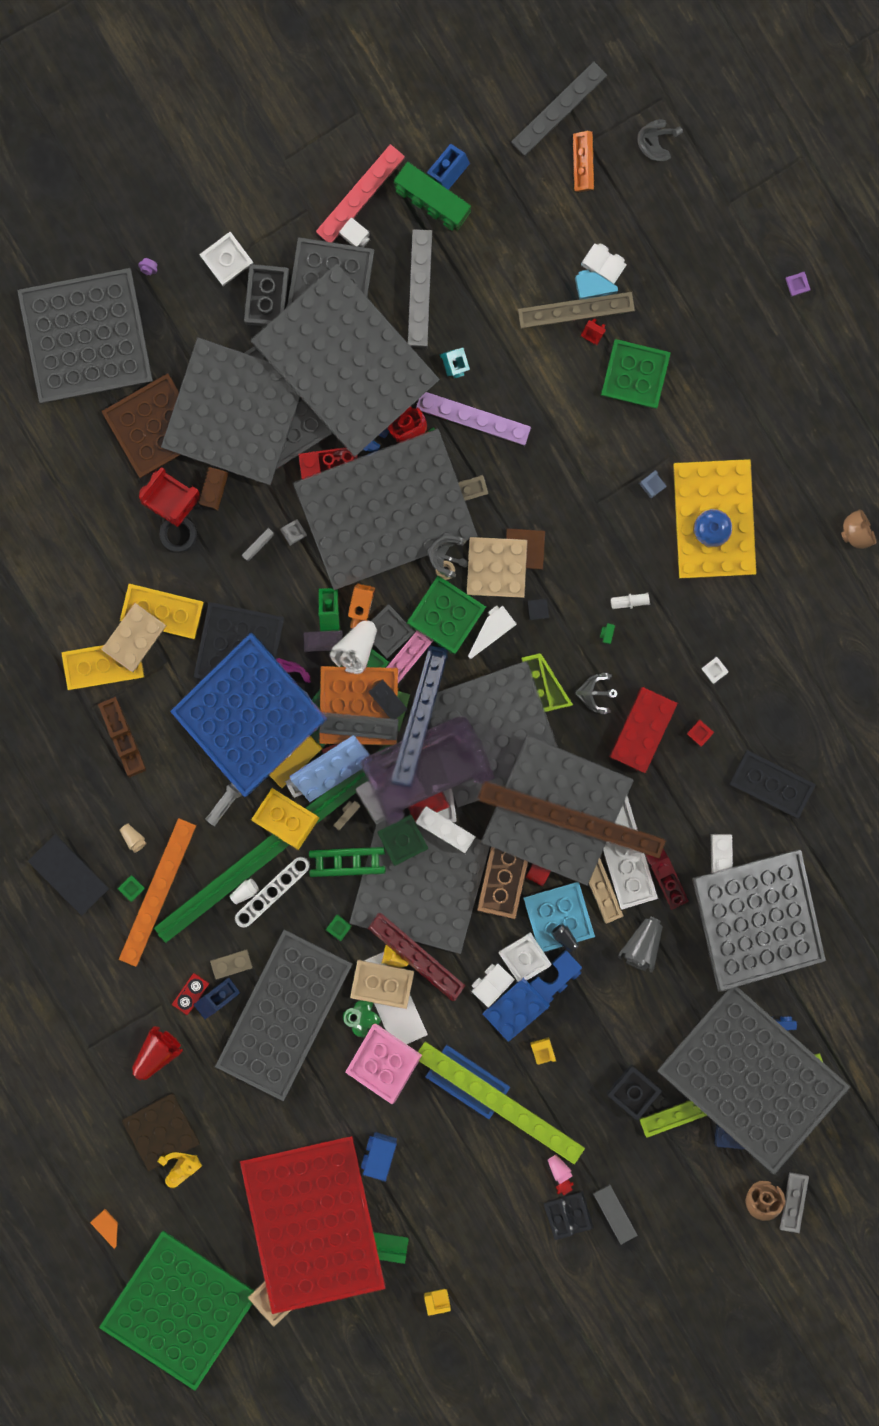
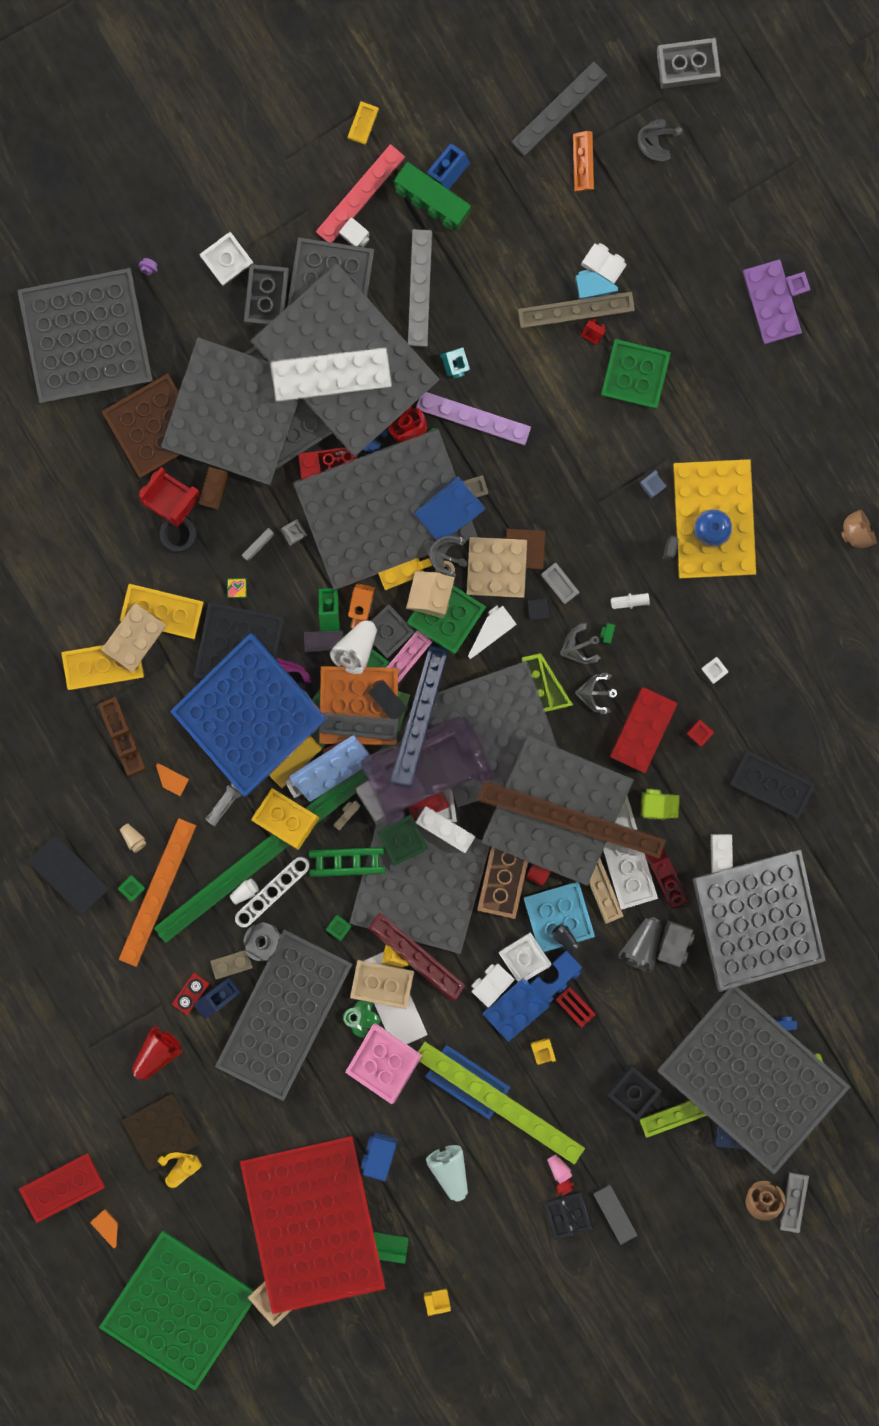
none -> red plate [19,1153,105,1223]
none -> orange tile [156,763,189,796]
none -> tile [227,578,247,598]
none -> dark grey plate [244,922,283,962]
none -> white plate [271,348,391,401]
none -> yellow plate [348,102,379,145]
none -> yellow hinge [378,558,432,590]
none -> tan slope [406,571,455,618]
none -> blue slope [414,476,485,540]
none -> light aqua cone [426,1145,468,1201]
none -> light grey tile [541,563,580,605]
none -> red tile [556,986,596,1027]
none -> dark grey helmet [560,623,601,664]
none -> lime wedge [640,789,680,819]
none -> light grey brick [656,38,720,89]
none -> flat silver brick [657,920,694,967]
none -> dark grey tile [662,537,679,560]
none -> medium lavender plate [743,260,802,345]

